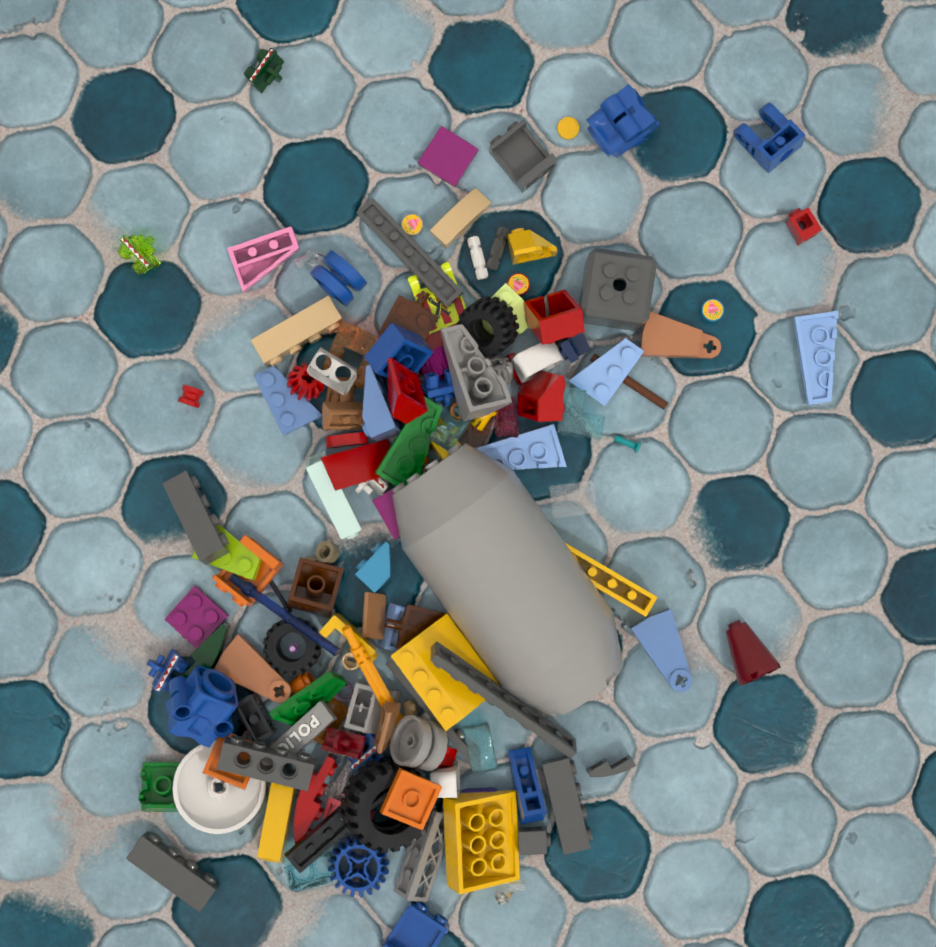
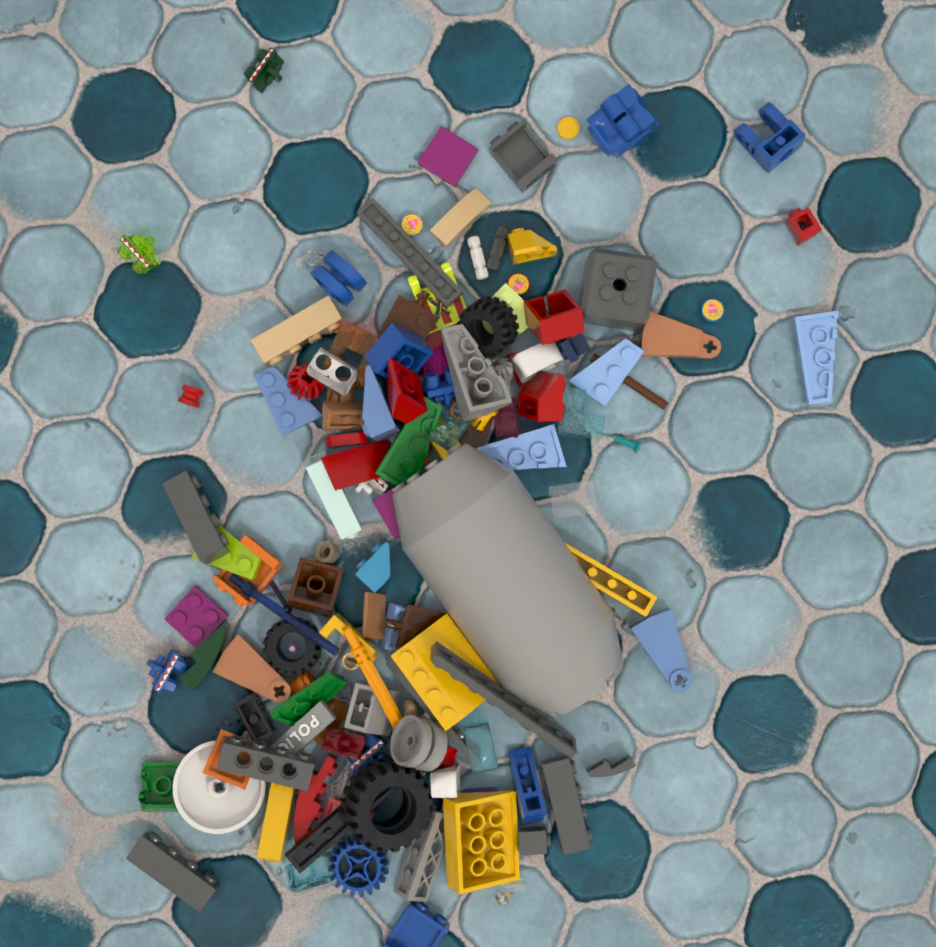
blue piece [166,665,239,748] -> none
bright pink wedge [227,226,300,292] -> none
medium nougat slope [374,701,401,754] -> none
orange plate [380,768,442,830] -> none
dark red cone [726,620,781,686] -> none

